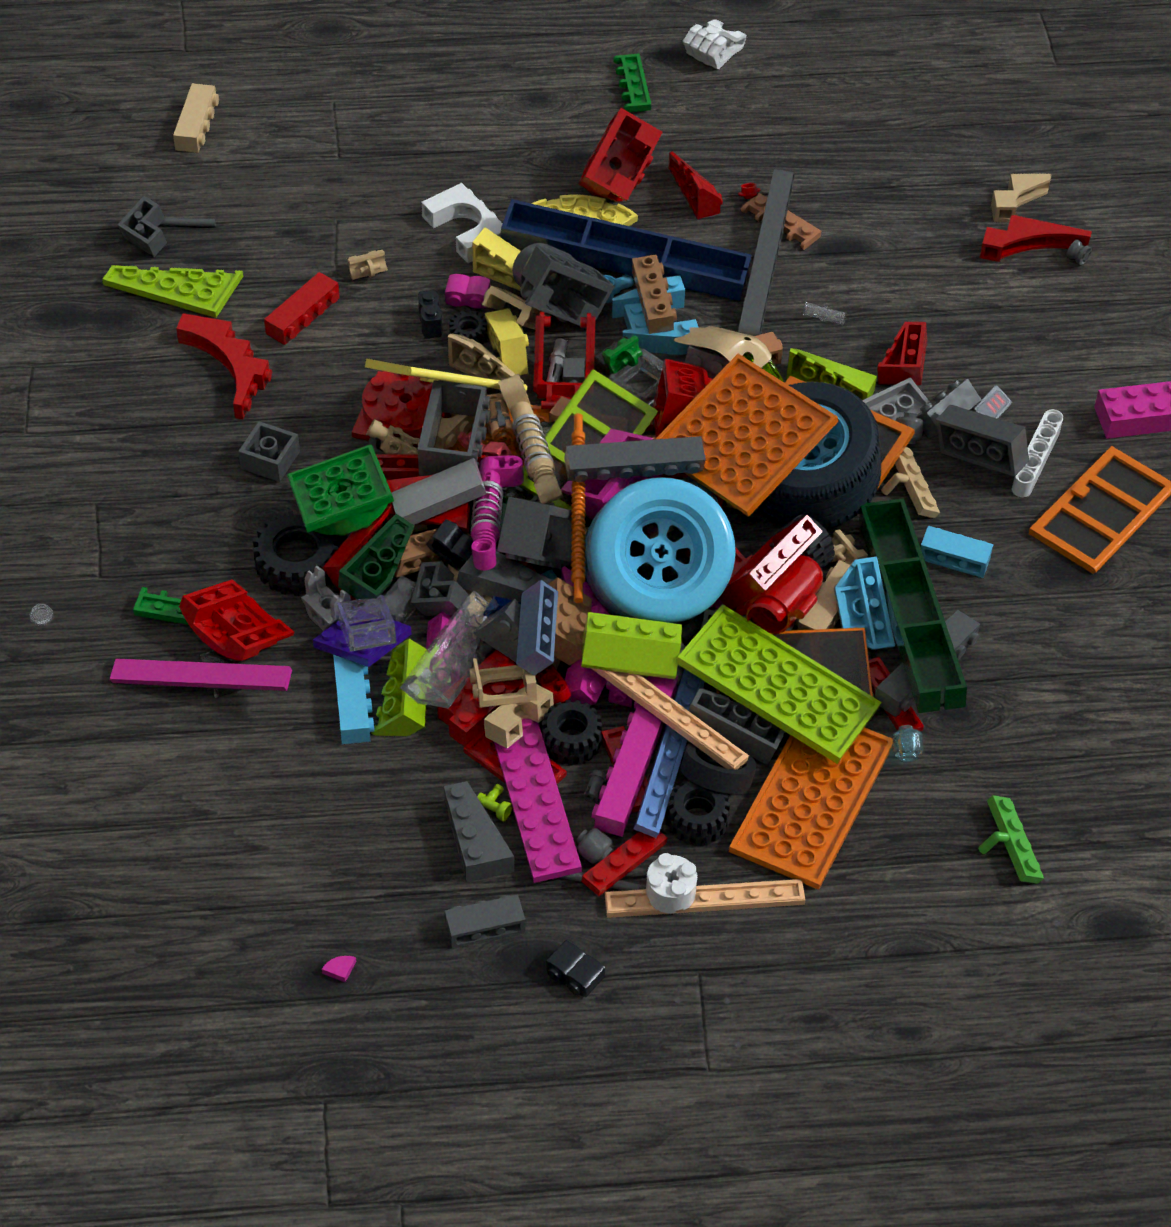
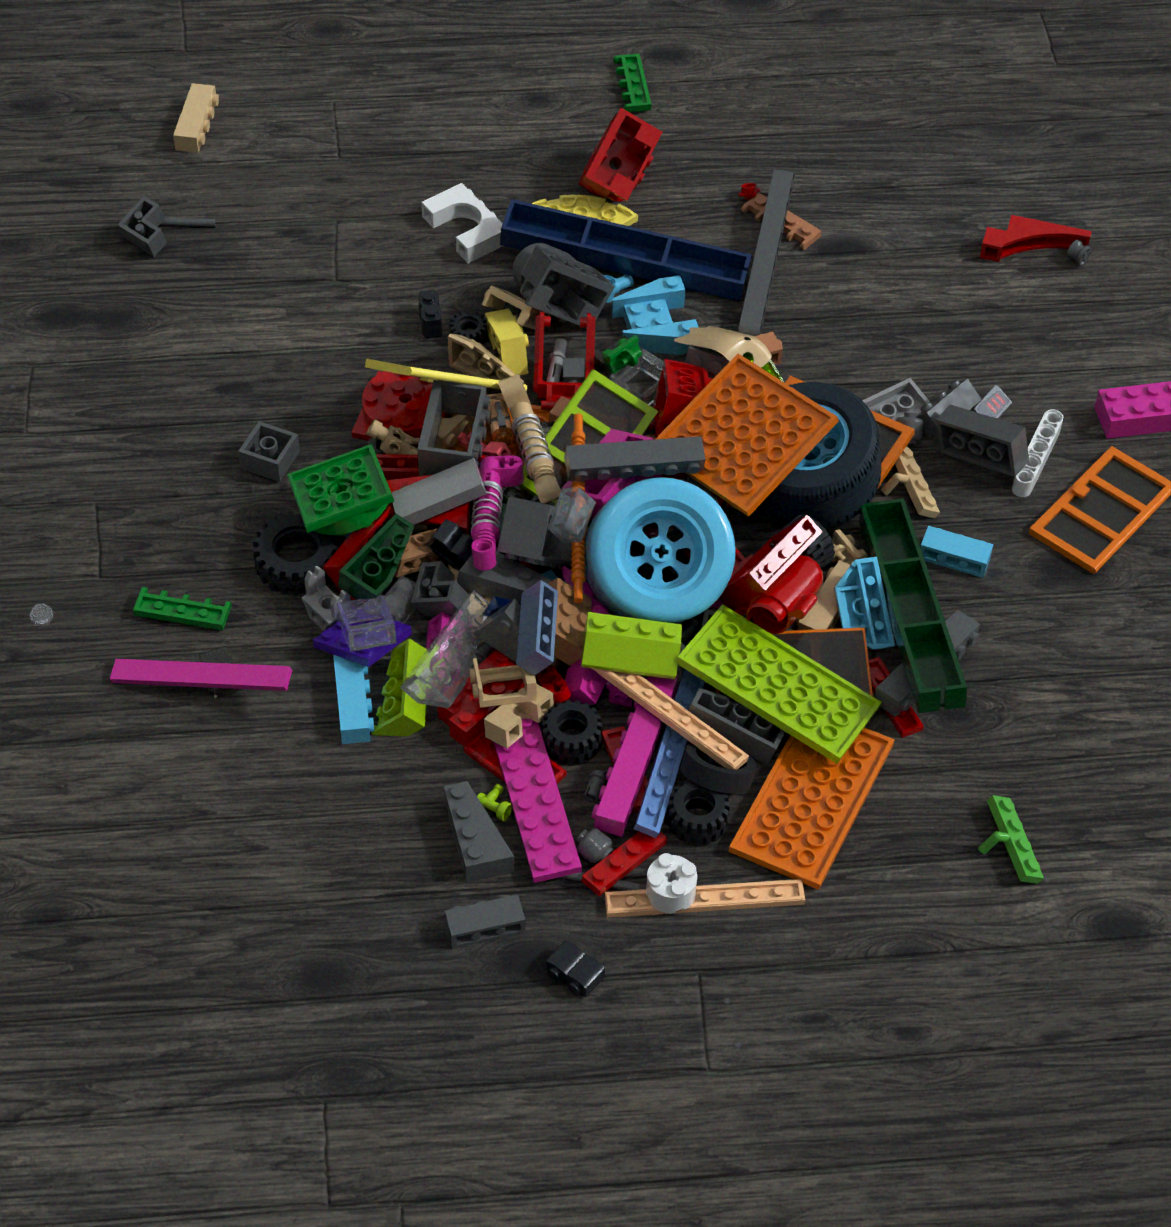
lime wing [102,265,243,318] -> none
red arch [176,313,272,419] -> none
red slope [179,579,294,661] -> none
red brick [264,272,340,345] -> none
dark pink tile [322,956,356,982] -> none
tan hips [347,250,387,280] -> none
dark pink brick [445,274,491,308] -> none
light yellow wedge [472,227,521,291] -> none
medium nougat brick [632,255,677,334] -> none
red wedge [668,152,723,219] -> none
white piece [683,19,747,69] -> none
lime wedge [786,348,877,400] -> none
clear pin [803,302,847,325] -> none
red wedge [877,322,927,385] -> none
clear light blue head [892,725,924,762] -> none
tan arch [991,174,1051,222] -> none
none -> clear brick [547,487,596,543]

